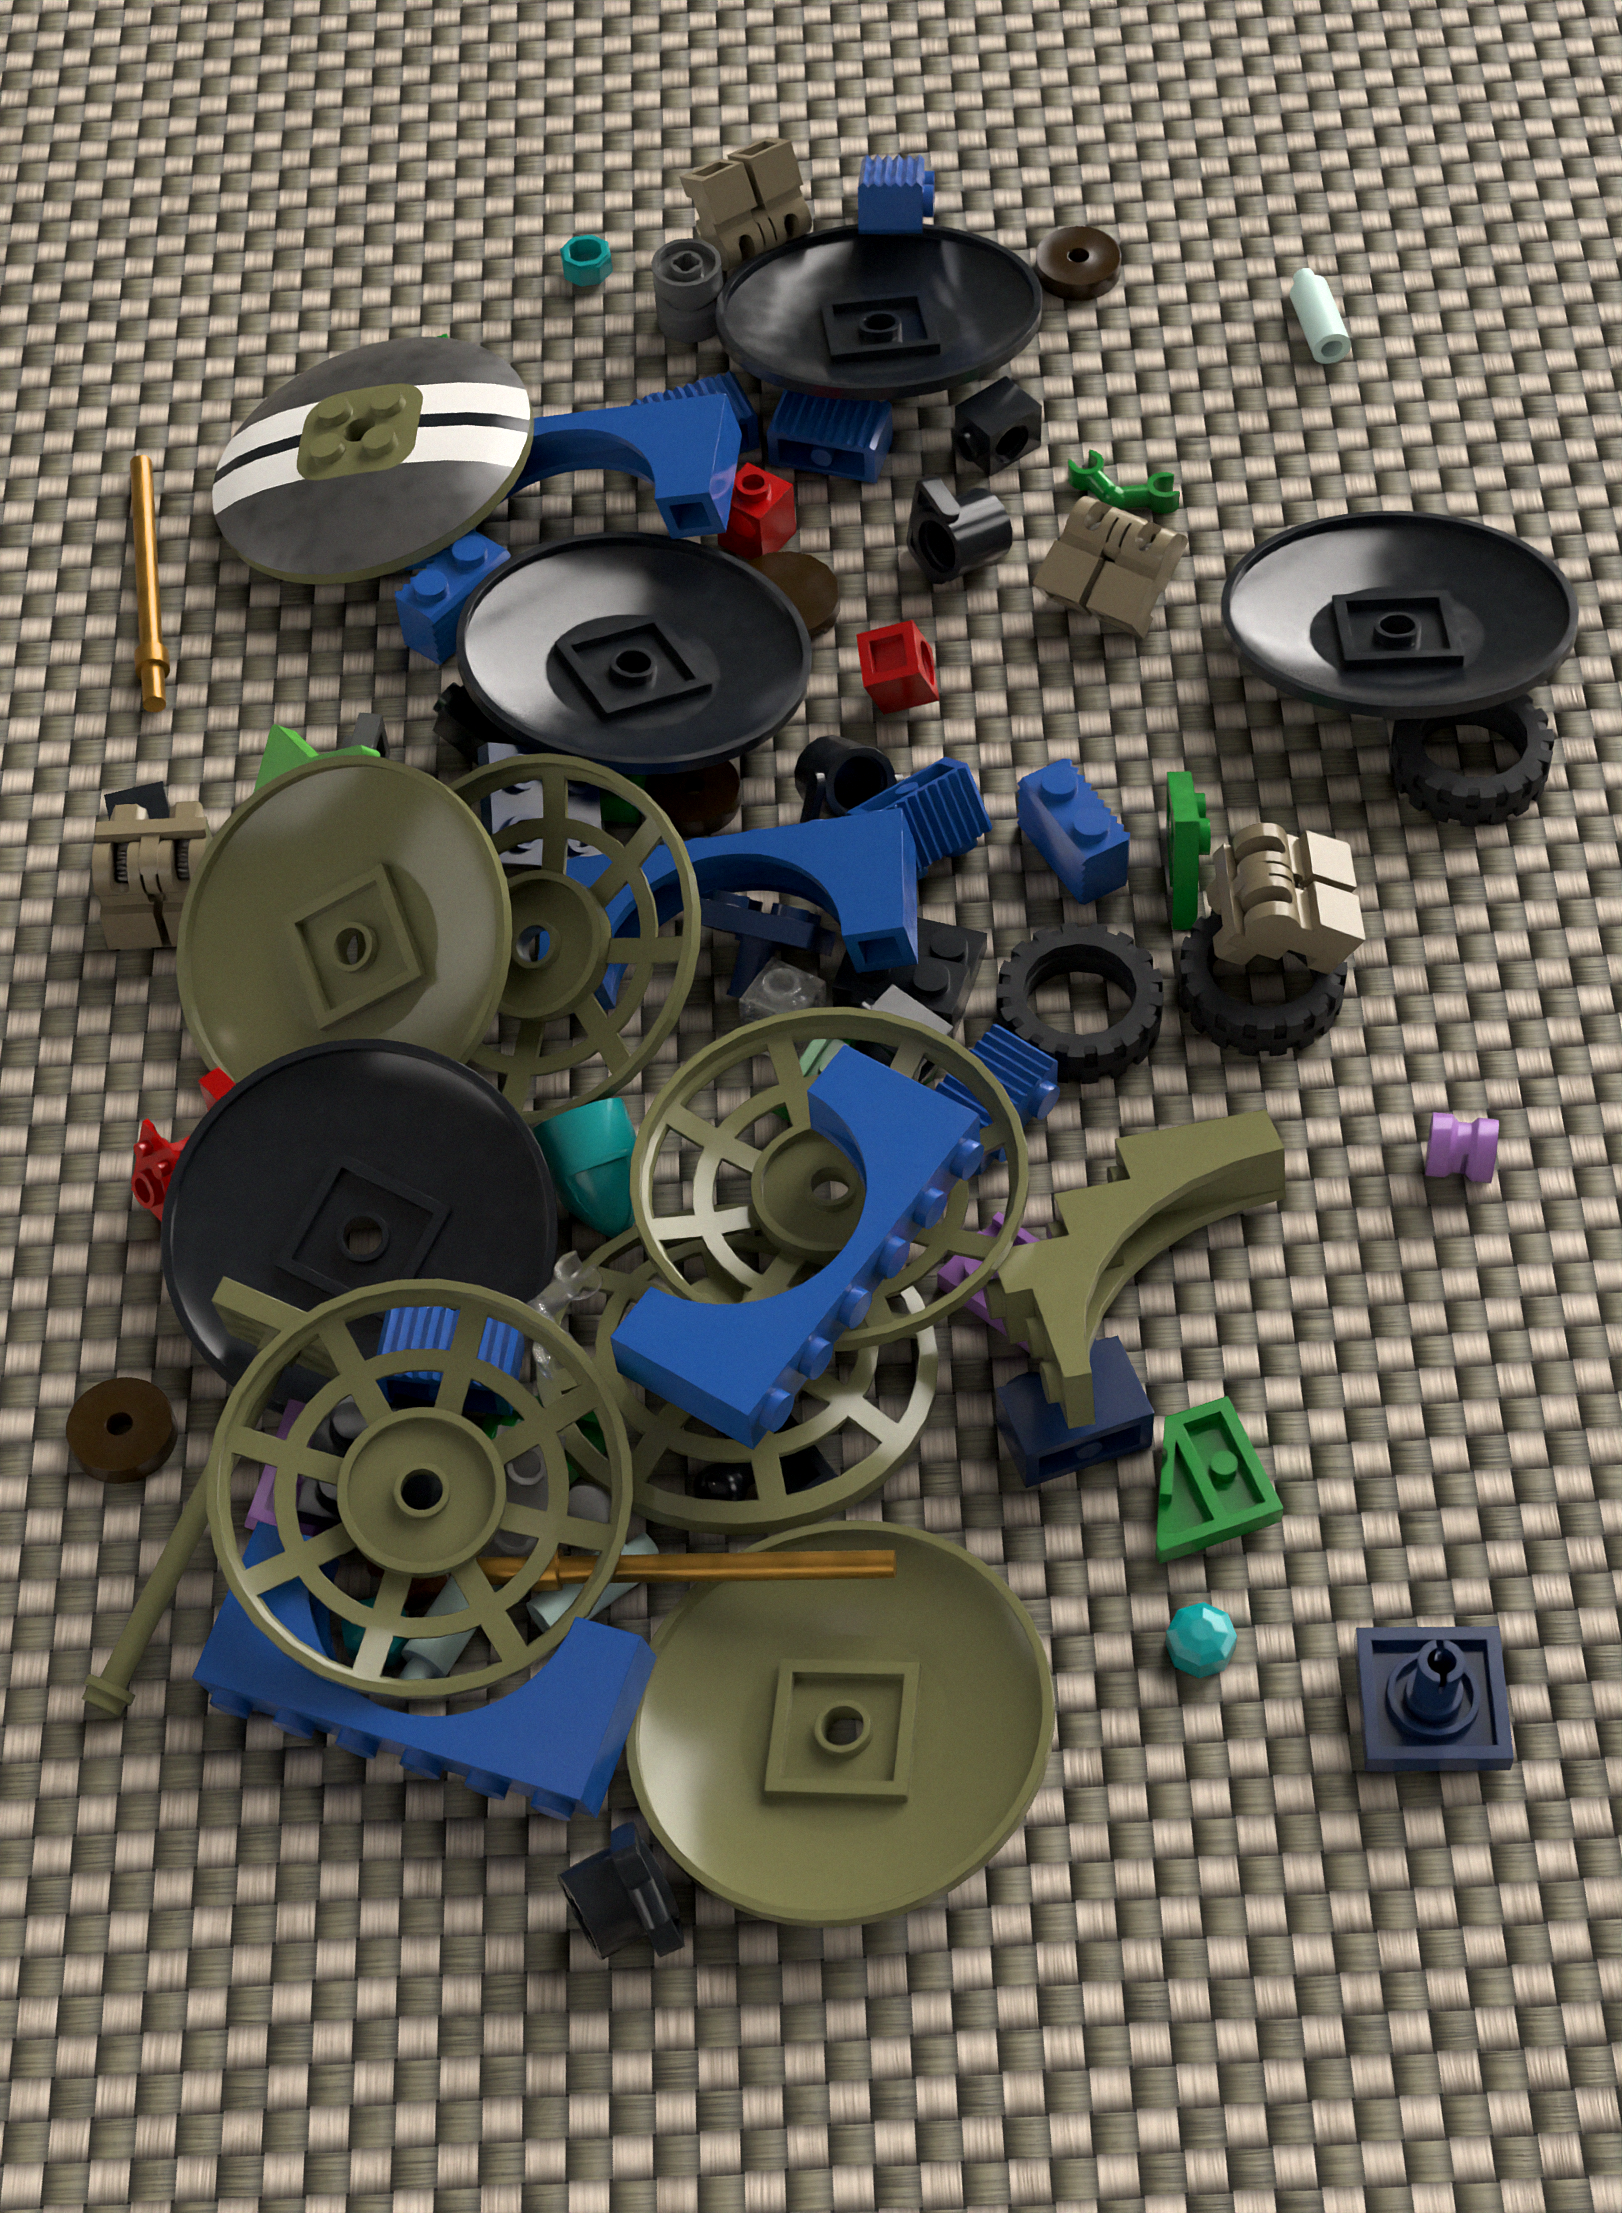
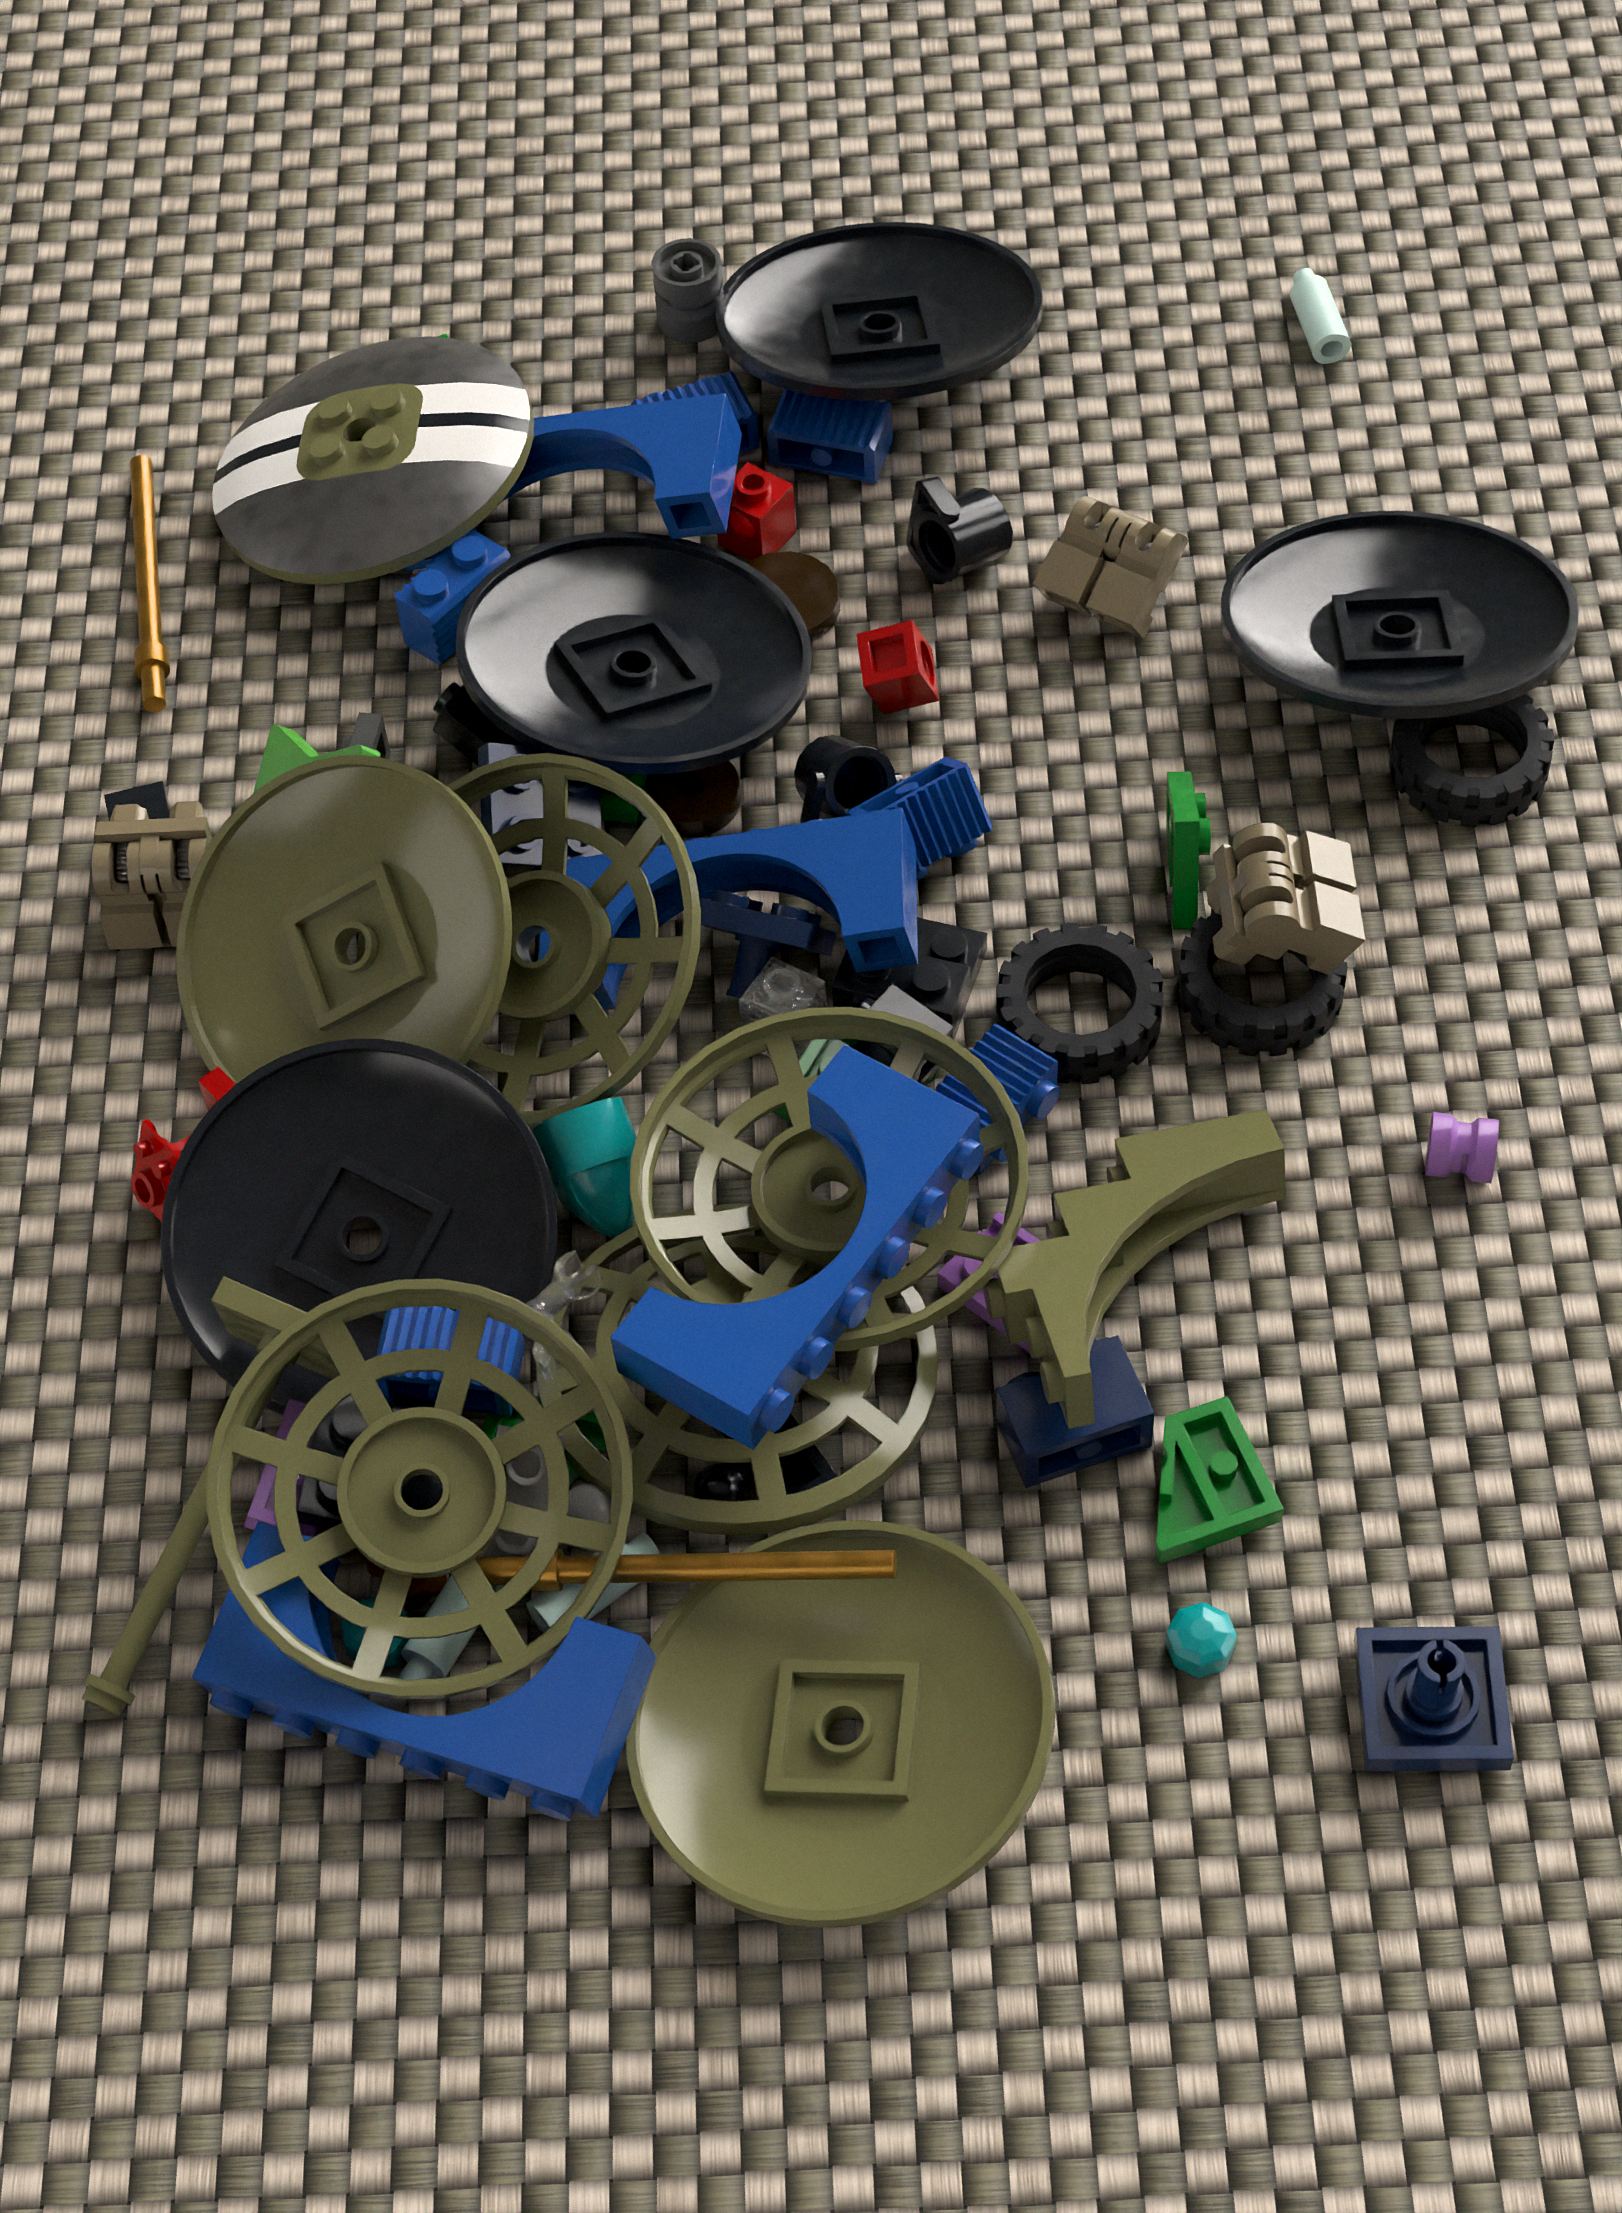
dark brown piece [66,1377,178,1484] -> none
black piece [557,1822,685,1960] -> none
teal tile [560,234,613,286] -> none
dark tan hips [679,136,812,271] -> none
blue brick [858,154,935,234] -> none
black brick [953,376,1042,477] -> none
blue brick [1017,758,1131,905] -> none
dark brown piece [1036,226,1121,301] -> none
green arm [1067,449,1180,514] -> none

